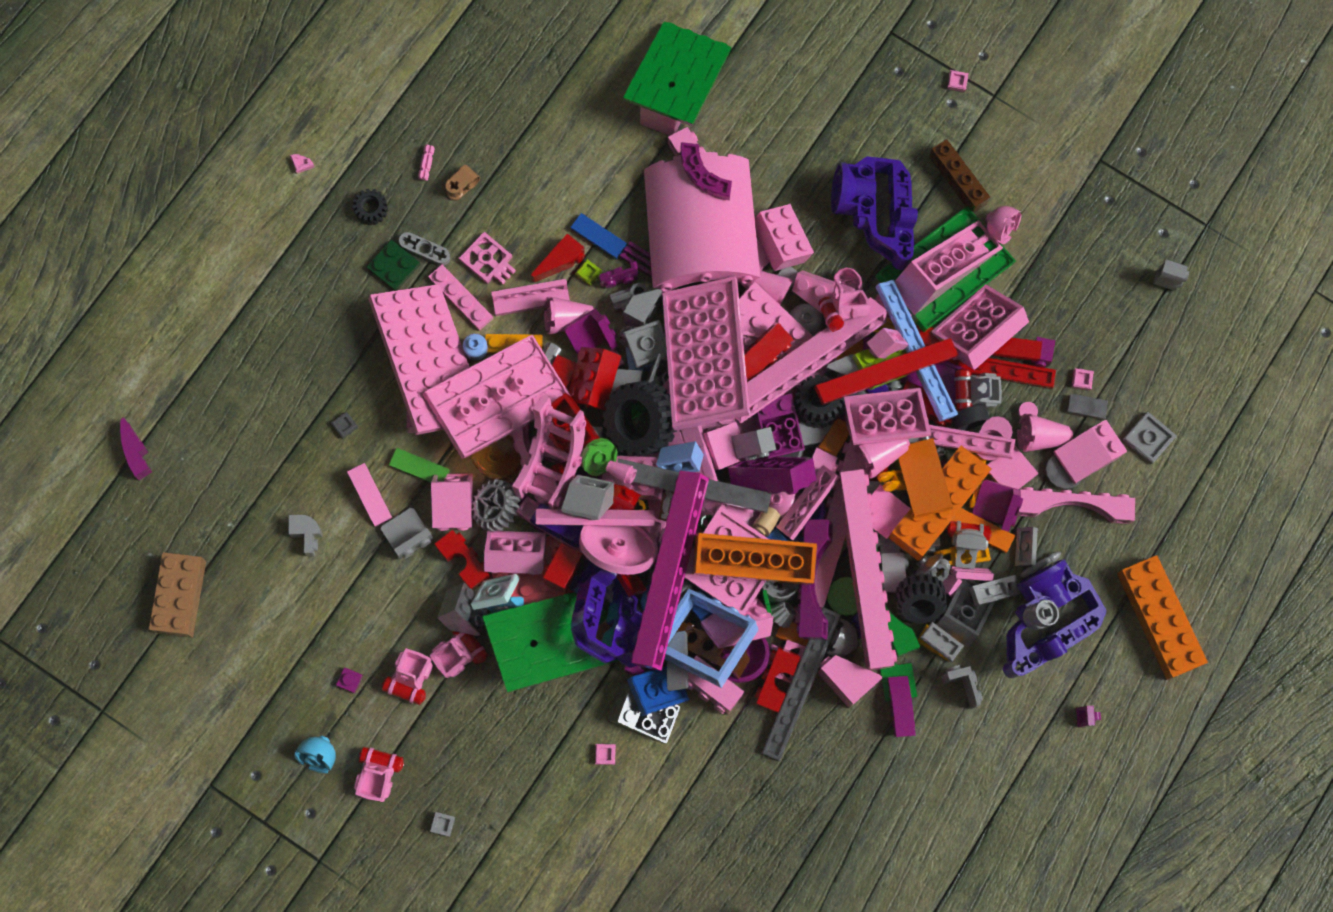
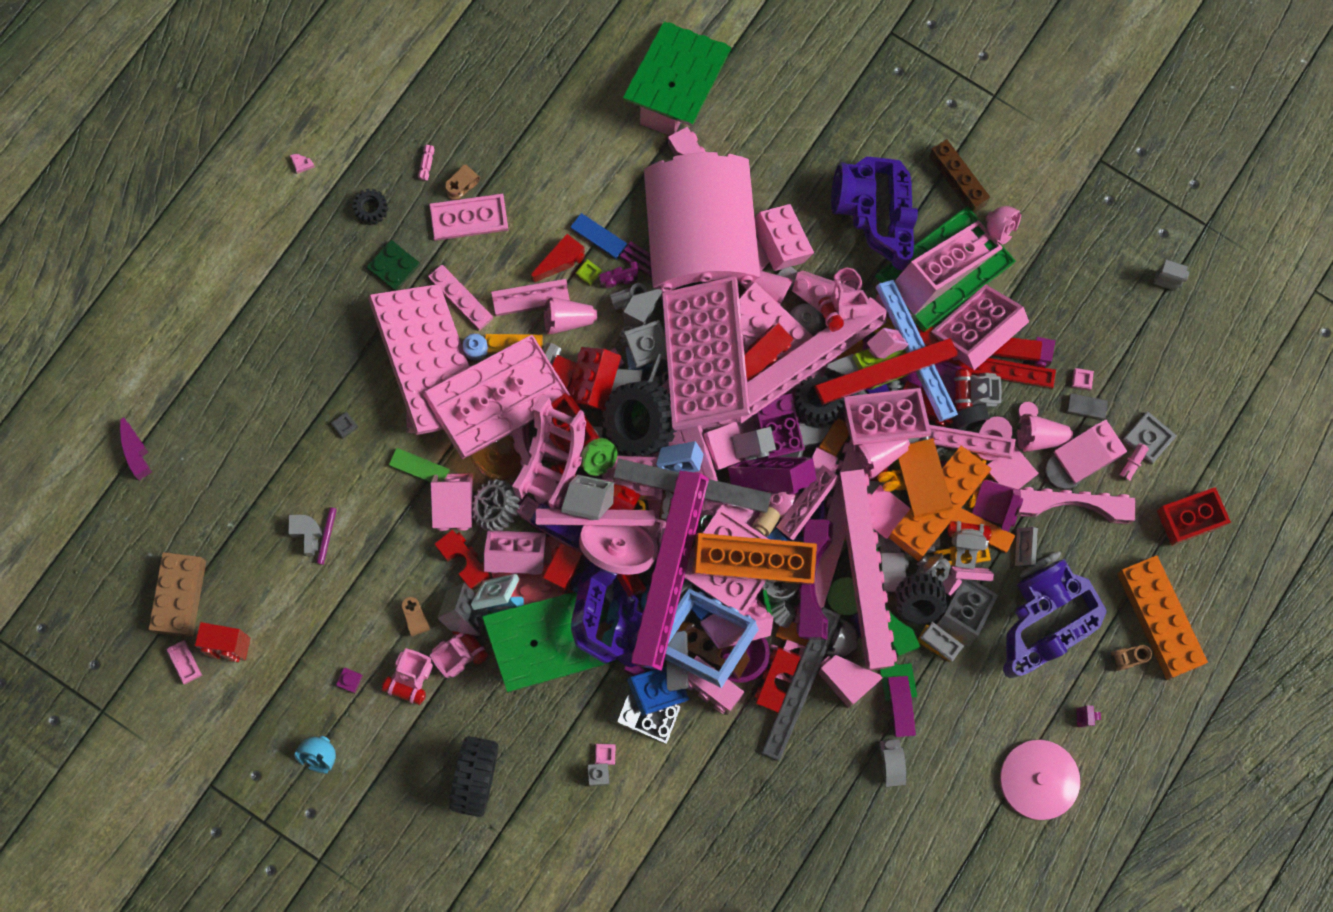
bright pink slope [347,463,392,527] -> none
bright pink piece [354,747,404,802] -> none
light grey bracket [381,508,433,560] -> none
light grey beam [399,232,450,266] -> none
light grey plate [430,812,456,837] -> none
bright pink piece [459,232,516,285] -> none
magenta bracket [564,309,618,355] -> none
bright pink cone [606,461,637,484] -> none
magenta tile [680,142,732,200] -> none
light grey bracket [941,665,983,709] -> none
bright pink tile [947,70,969,92] -> none
light grey plate [969,575,1022,607] -> none
light grey wheel [1023,600,1059,630] -> none
none -> bright pink plate [166,640,202,685]
none -> red brick [195,622,251,663]
none -> magenta bar [316,507,337,565]
none -> medium nougat piece [402,597,430,637]
none -> bright pink tile [429,194,509,241]
none -> black tyre [449,736,499,817]
none -> light grey brick [588,763,609,787]
none -> light grey brick [879,739,906,787]
none -> bright pink dish [1000,740,1080,820]
none -> medium nougat piece [1111,645,1152,671]
none -> bright pink axle [1119,443,1149,481]
none -> red brick [1157,487,1231,546]

